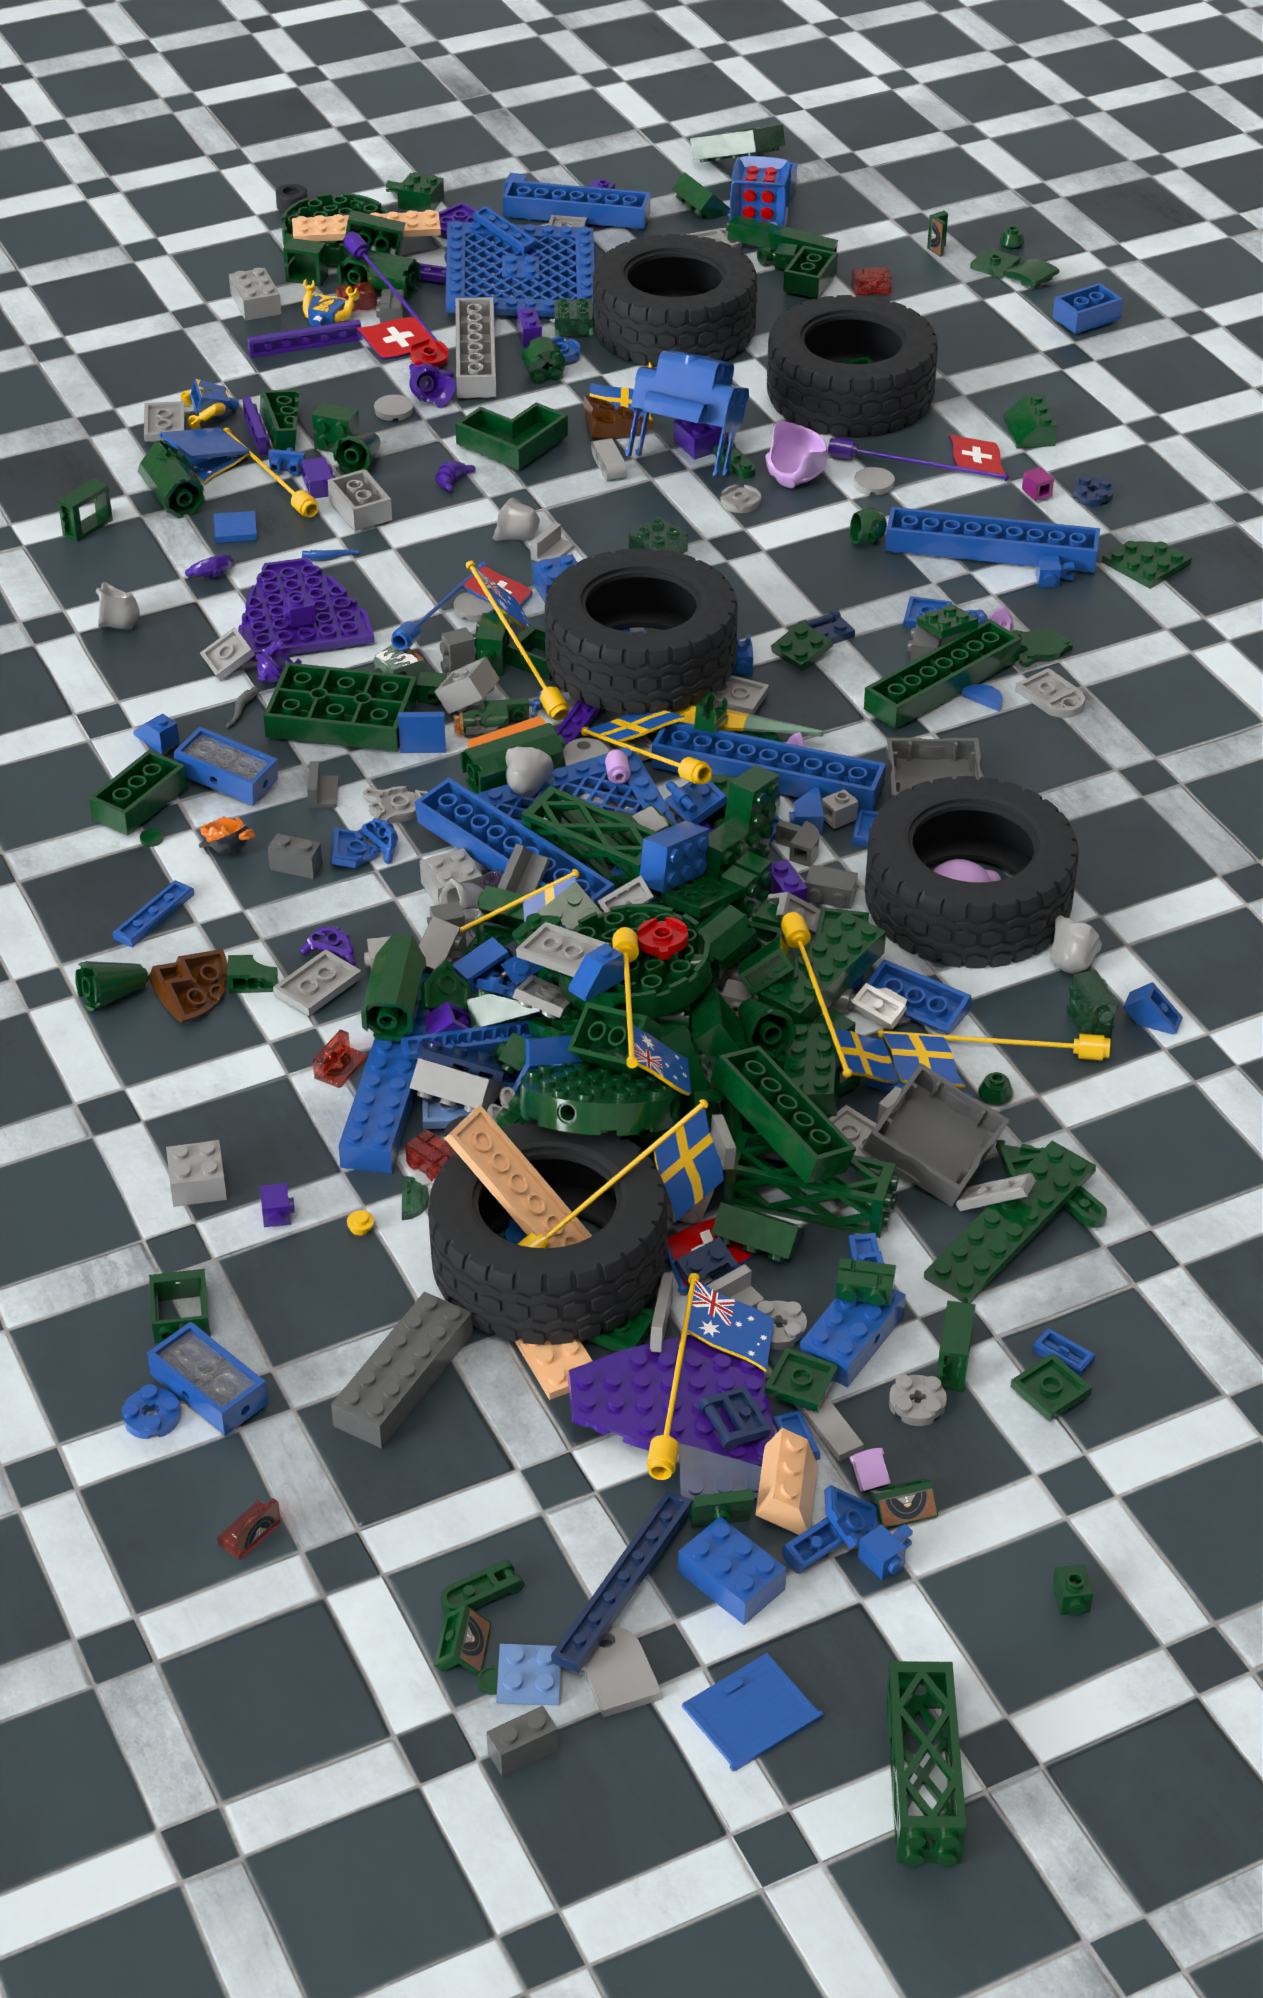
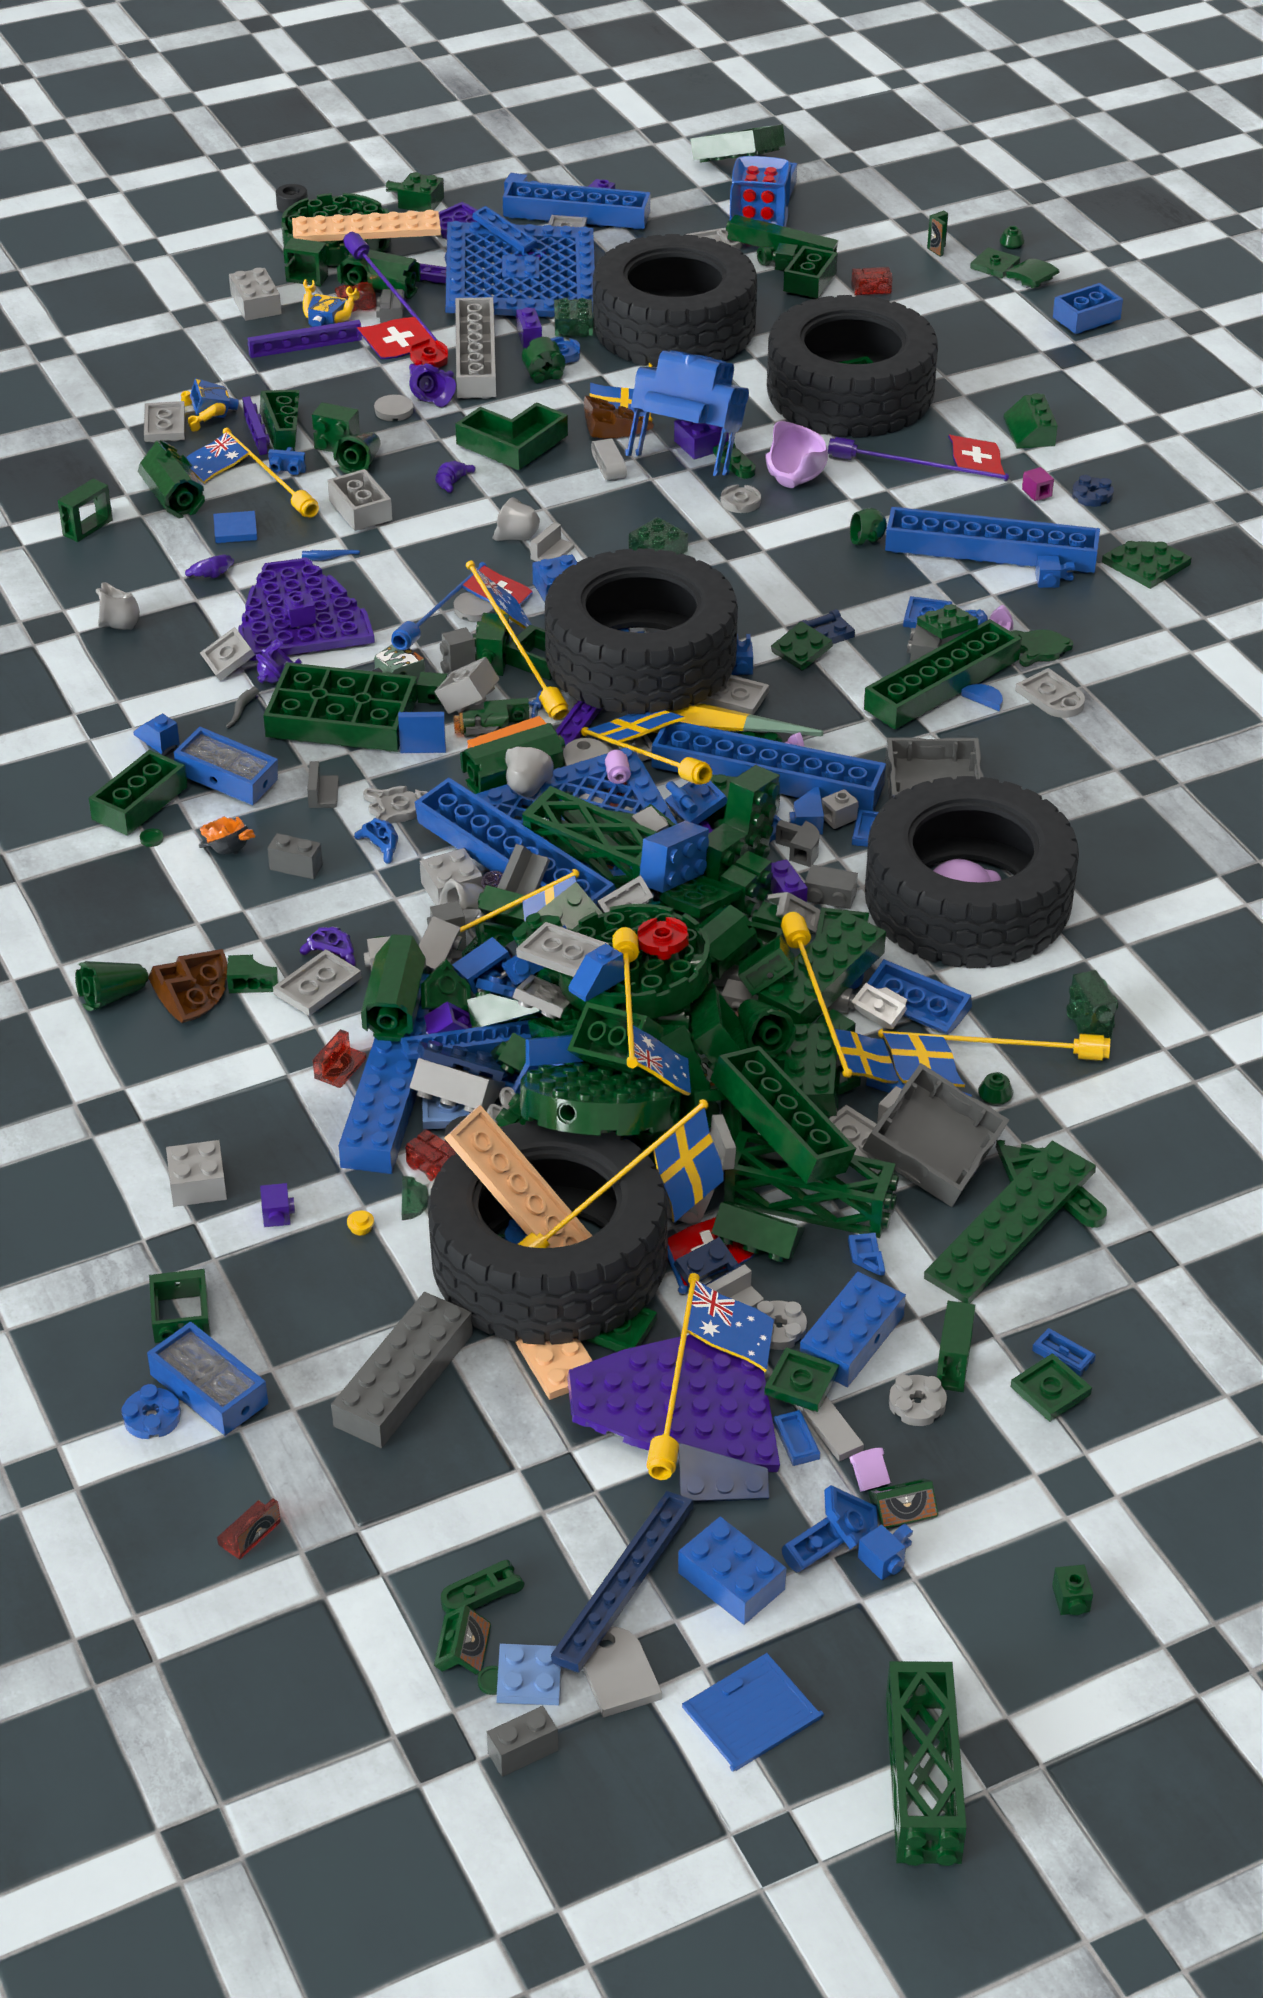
blue tile [113,880,194,948] -> none
blue piece [159,427,250,459] -> none
dark purple brick [301,457,336,499] -> none
blue plate [330,828,380,868] -> none
dark green slope [343,210,406,256] -> none
light grey tile [650,1272,674,1352] -> none
dark green slope [672,172,730,220] -> none
dark green plate [690,1489,754,1528] -> none
dark green hinge [694,692,729,733] -> none
dark blue plate [698,1386,771,1451] -> none
light nougat slope [755,1428,818,1535] -> none
dark green brick [835,1258,896,1306] -> none
light grey tile [854,467,895,495] -> none
light grey tile [956,1173,1036,1211] -> none
light grey piece [1050,915,1102,974] -> none
blue slope [1123,982,1183,1035] -> none

